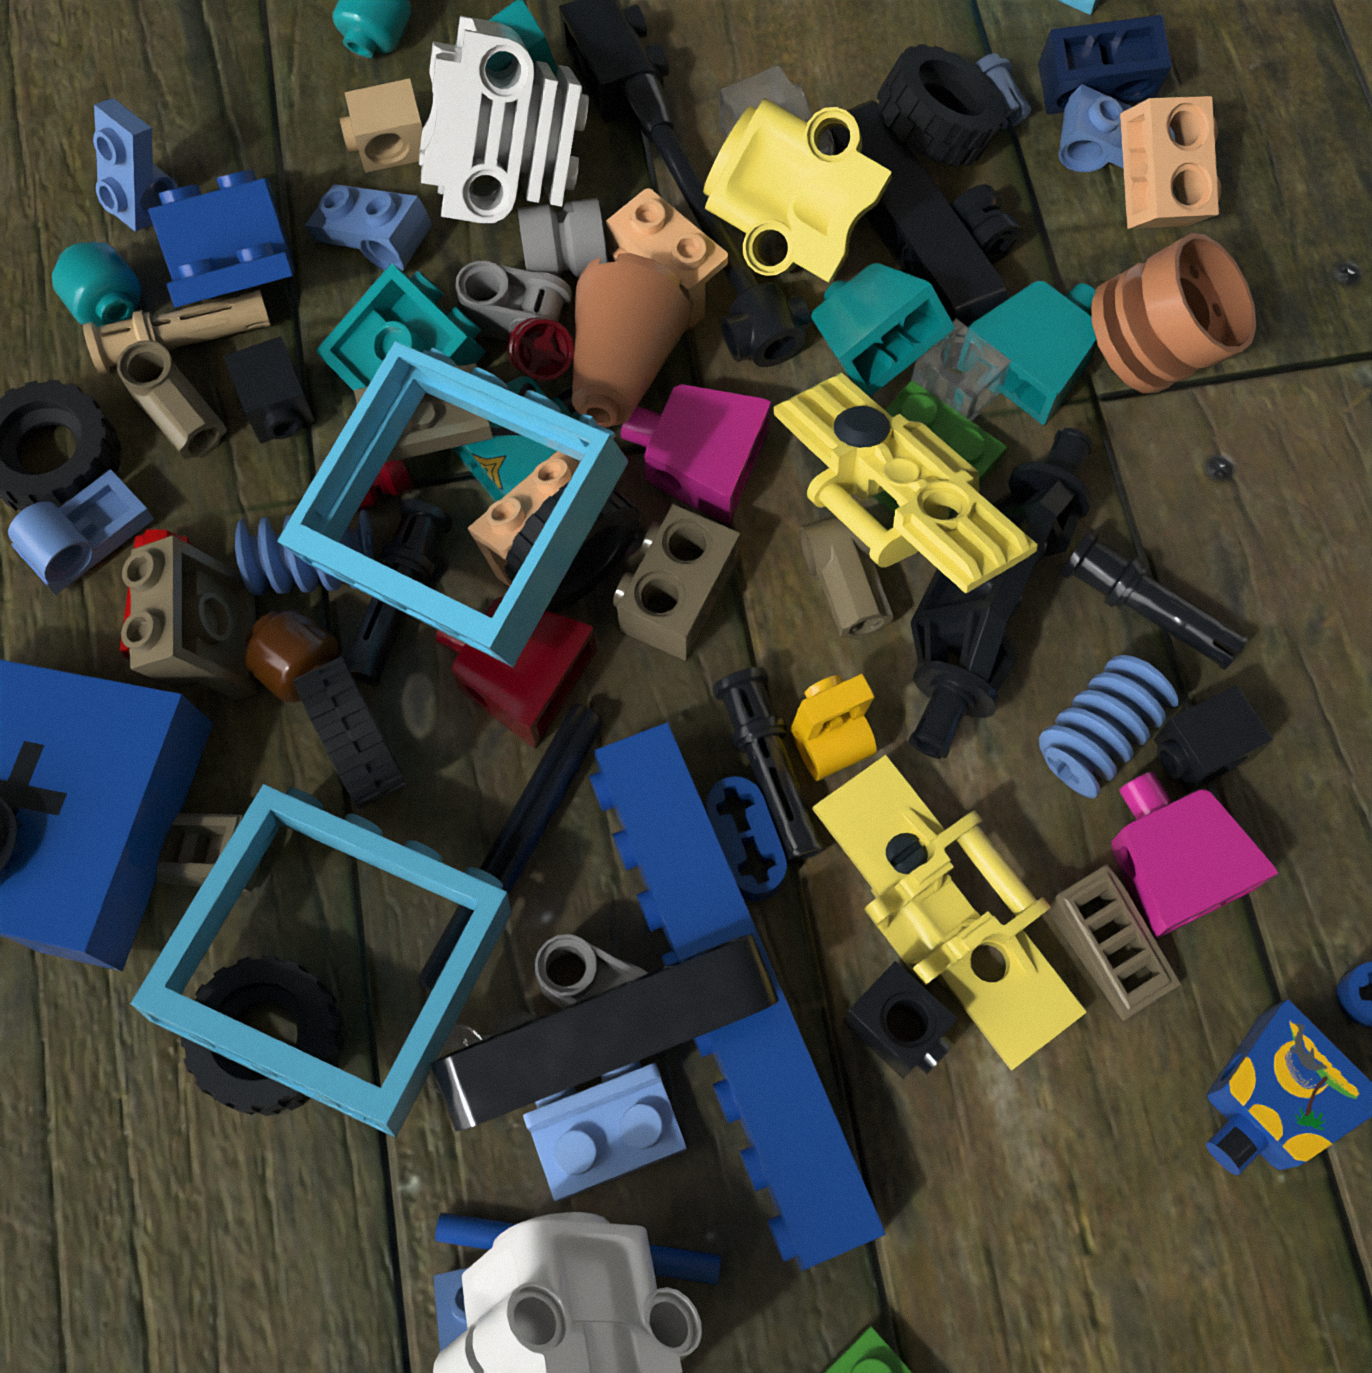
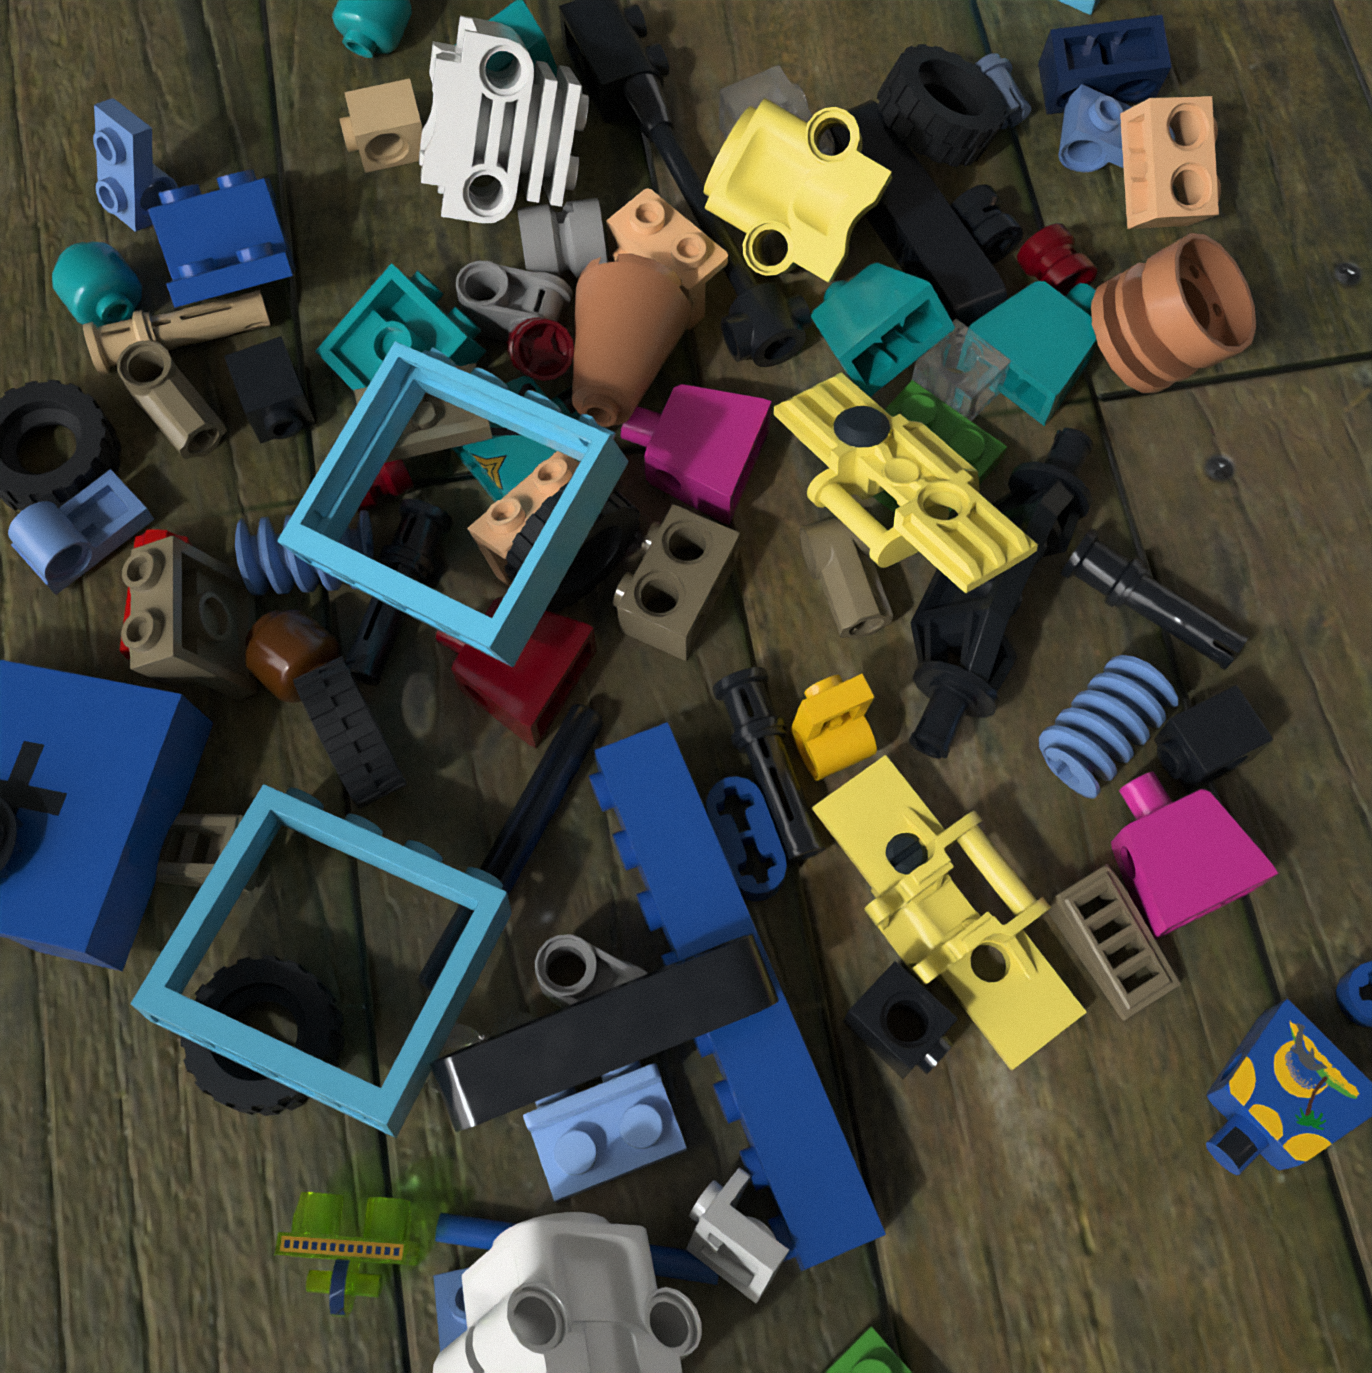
medium blue plate [305,184,432,271] -> none
none -> clear neon green hips [275,1192,420,1318]
none -> white bracket [686,1167,789,1303]
none -> dark red wheel [1017,223,1097,296]

